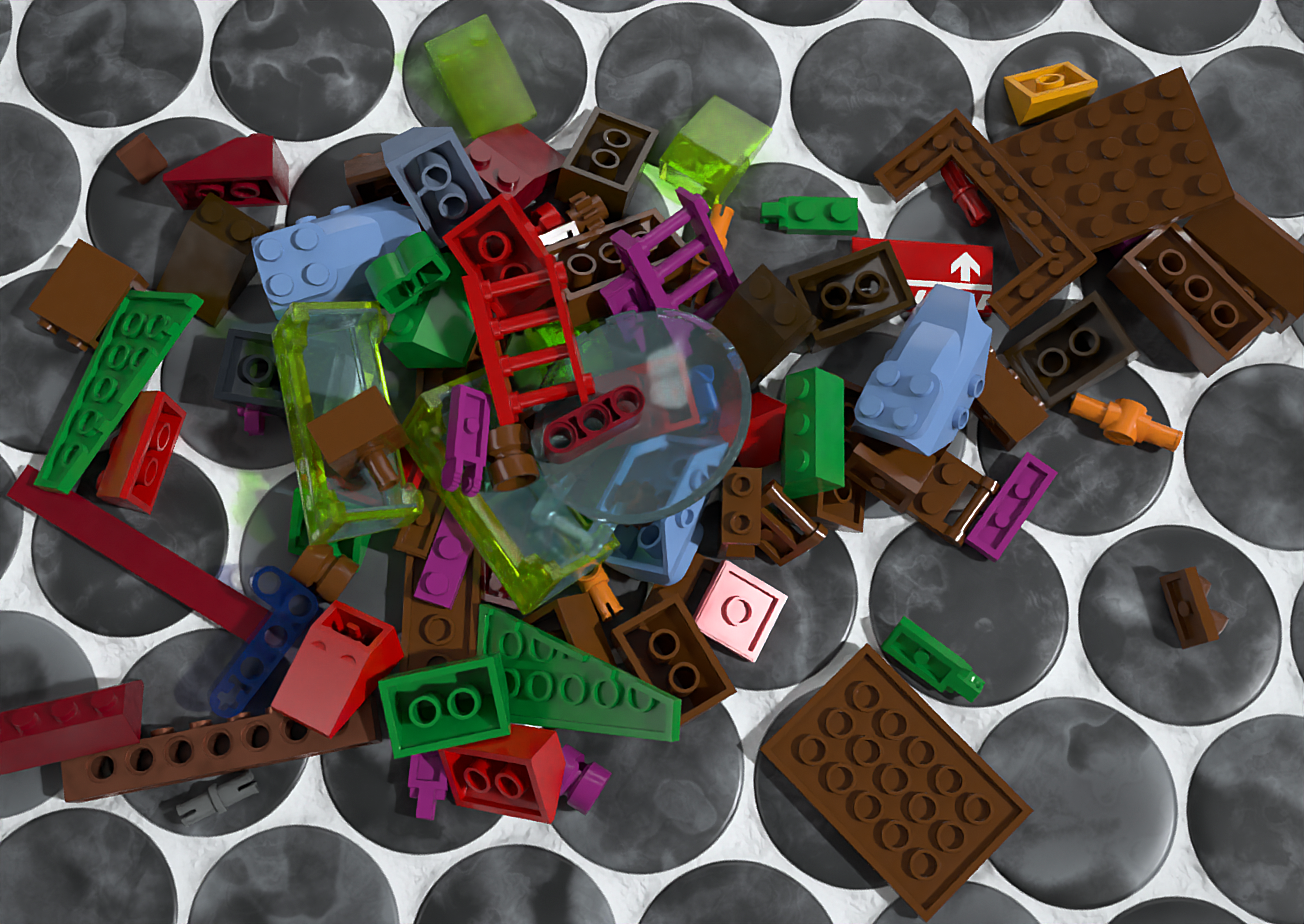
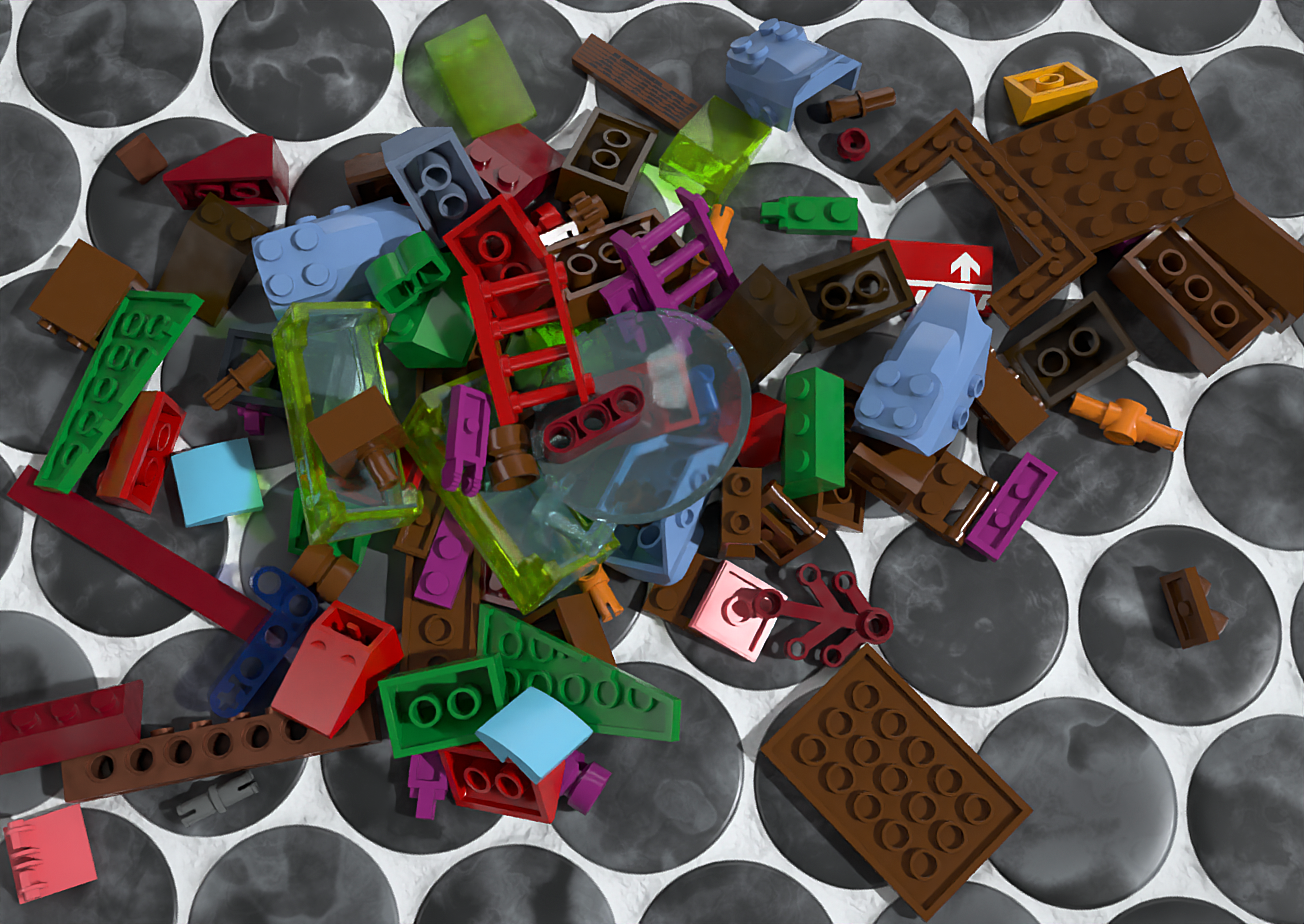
reddish brown slope [609,592,737,728] -> none
green hinge [880,616,985,703] -> none
red axle [940,161,991,227] -> none
none -> coral hinge [3,803,98,904]
none -> medium azure slope [170,437,264,528]
none -> reddish brown axle [203,349,275,411]
none -> medium azure slope [475,686,593,785]
none -> reddish brown tile [572,33,703,137]
none -> medium blue slope [726,18,862,132]
none -> dark red plant [752,563,894,668]
none -> reddish brown axle [826,86,896,123]
none -> dark red plate [837,128,871,162]

